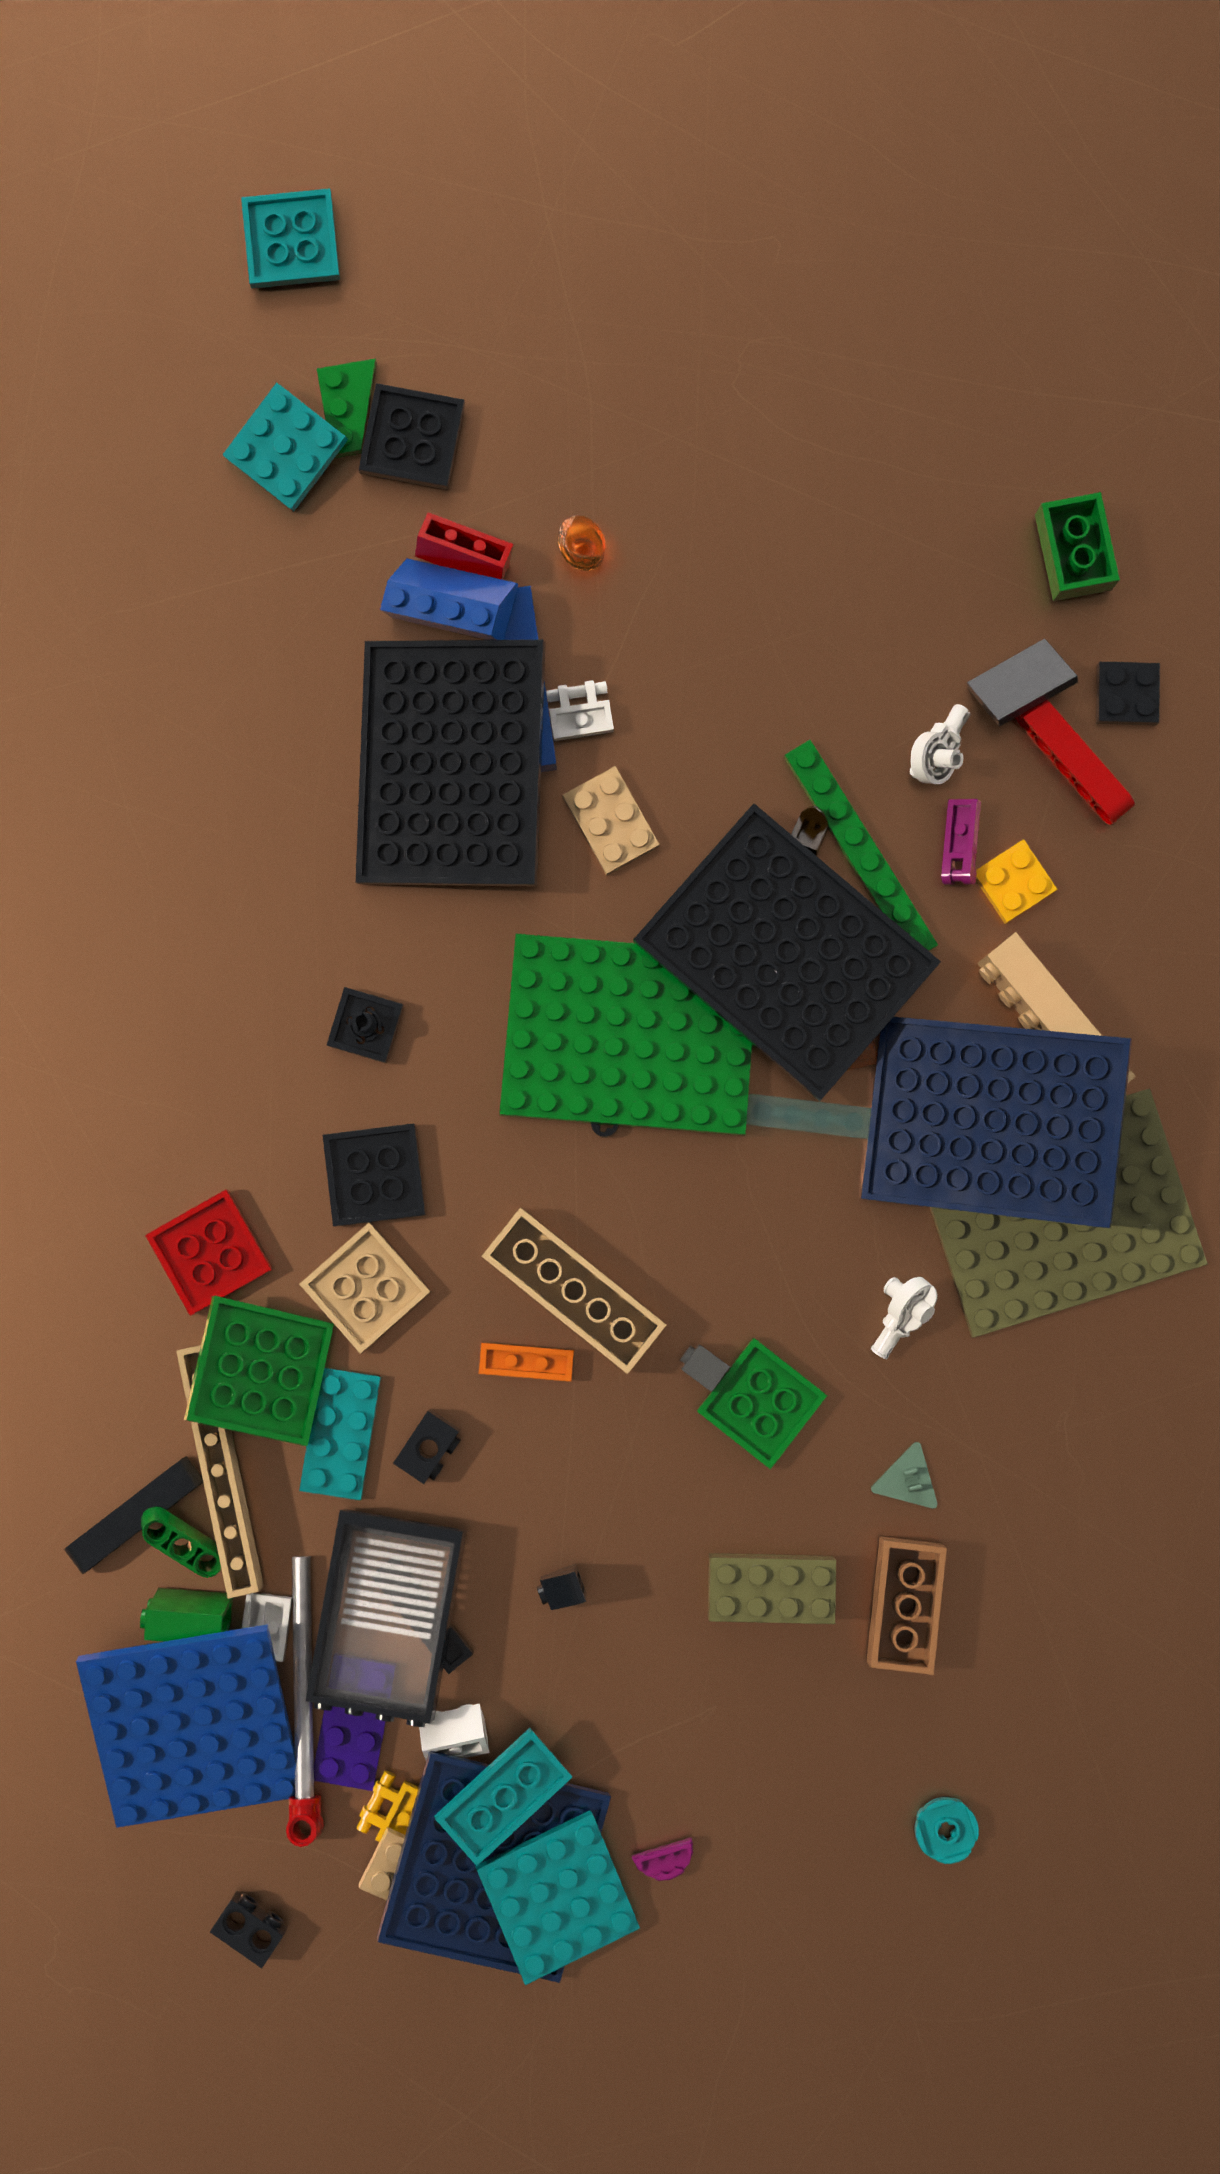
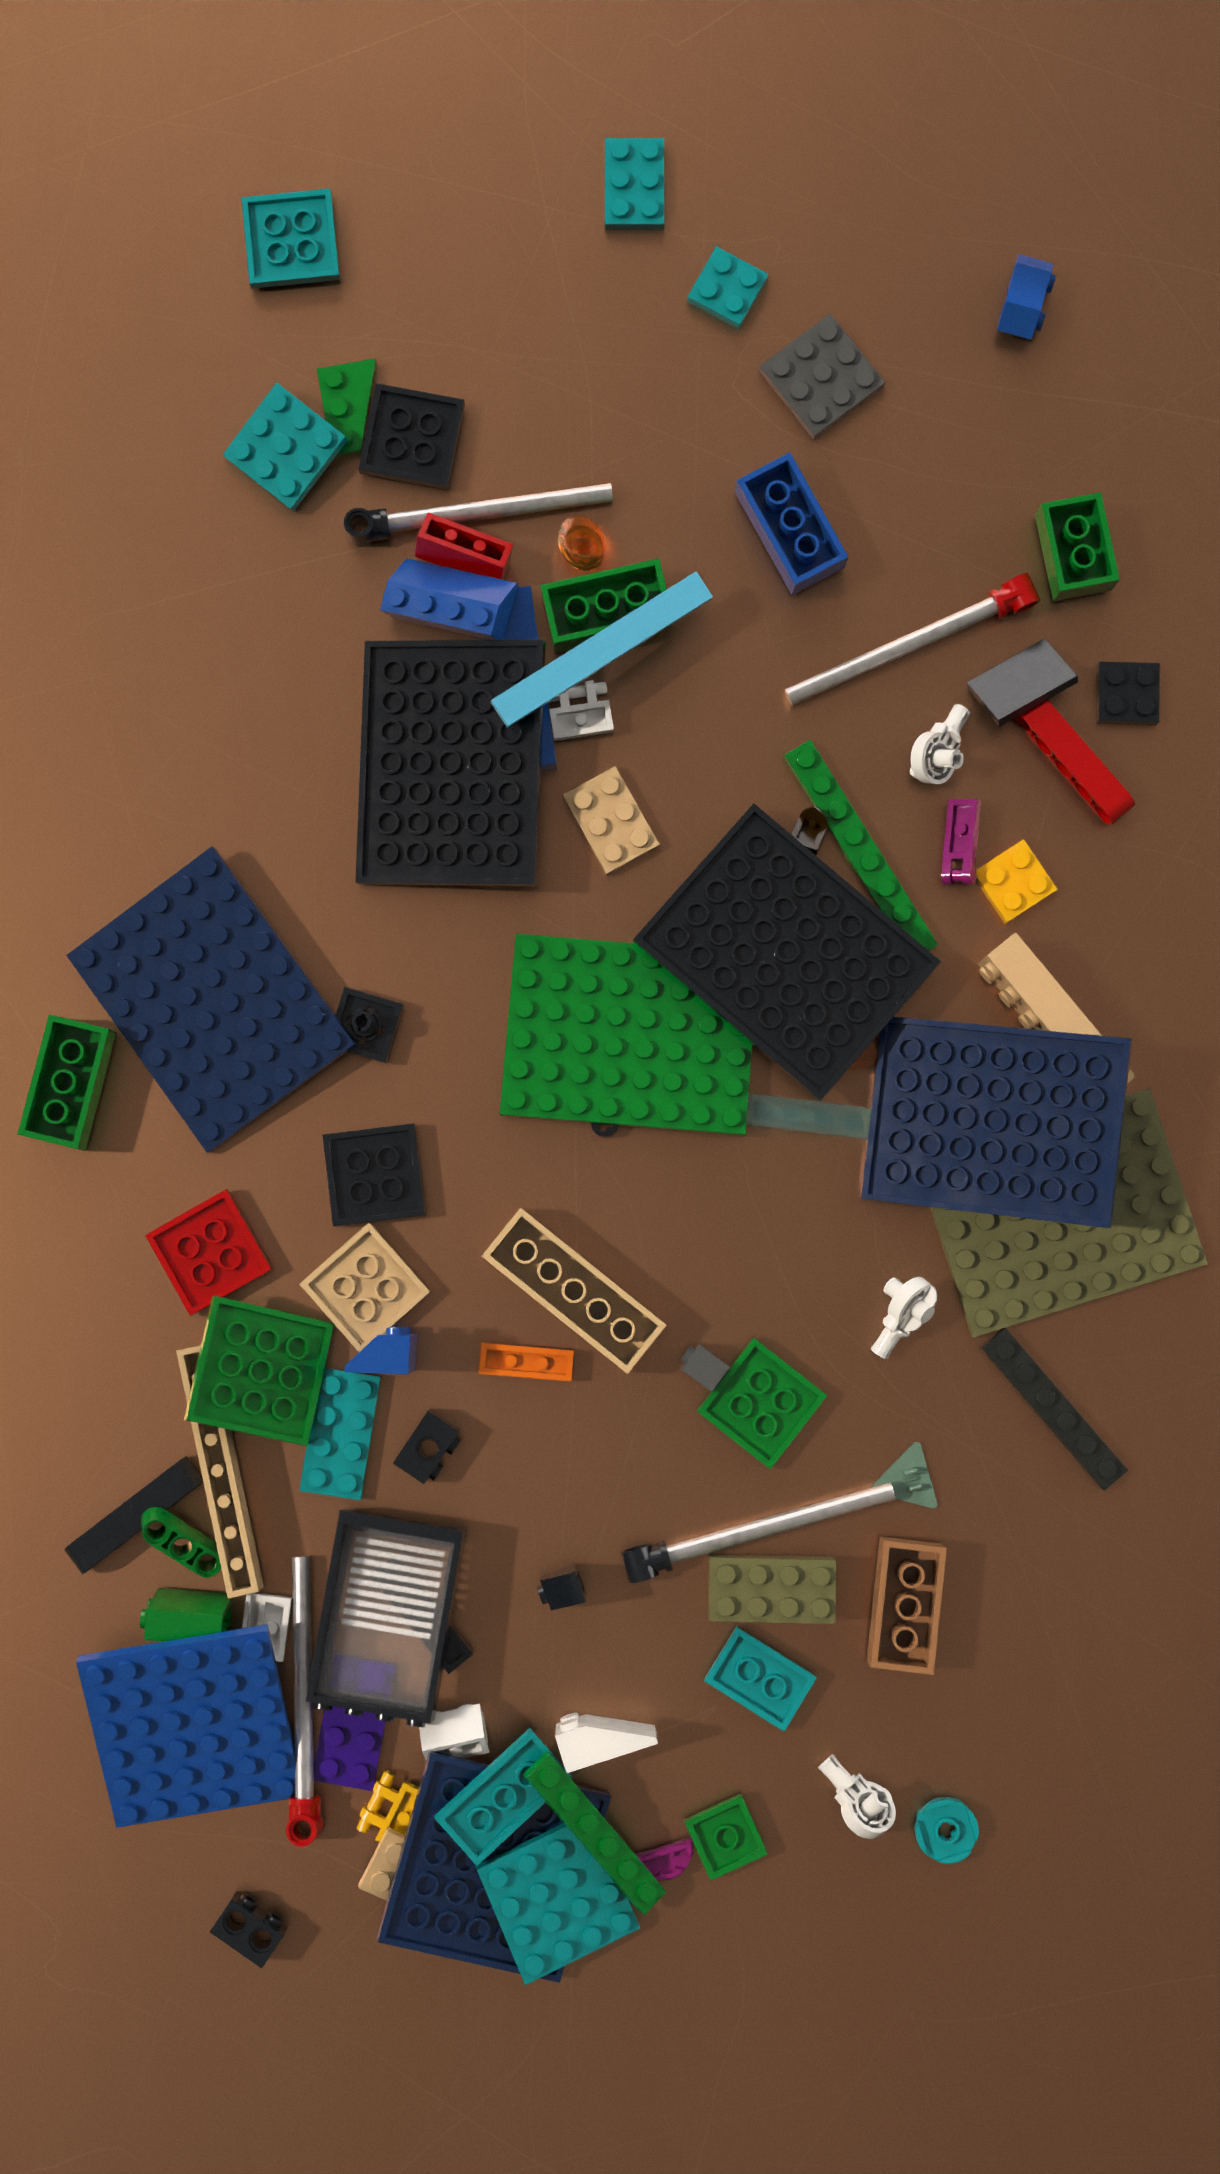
none -> green brick [17,1014,117,1151]
none -> dark blue plate [66,846,357,1153]
none -> flat silver piece [344,483,613,547]
none -> blue slope [345,1326,418,1374]
none -> medium azure tile [491,571,713,728]
none -> green plate [523,1752,667,1915]
none -> green brick [540,558,672,653]
none -> white slope [555,1712,658,1773]
none -> teal plate [605,138,664,230]
none -> flat silver piece [621,1482,896,1583]
none -> green plate [684,1793,768,1881]
none -> teal plate [687,246,768,329]
none -> teal plate [704,1625,817,1731]
none -> blue brick [735,452,848,596]
none -> dark grey plate [759,314,885,440]
none -> flat silver piece [785,573,1041,706]
none -> white pin [818,1754,896,1839]
none -> pearl dark grey plate [981,1328,1128,1491]
none -> blue brick [997,254,1056,340]

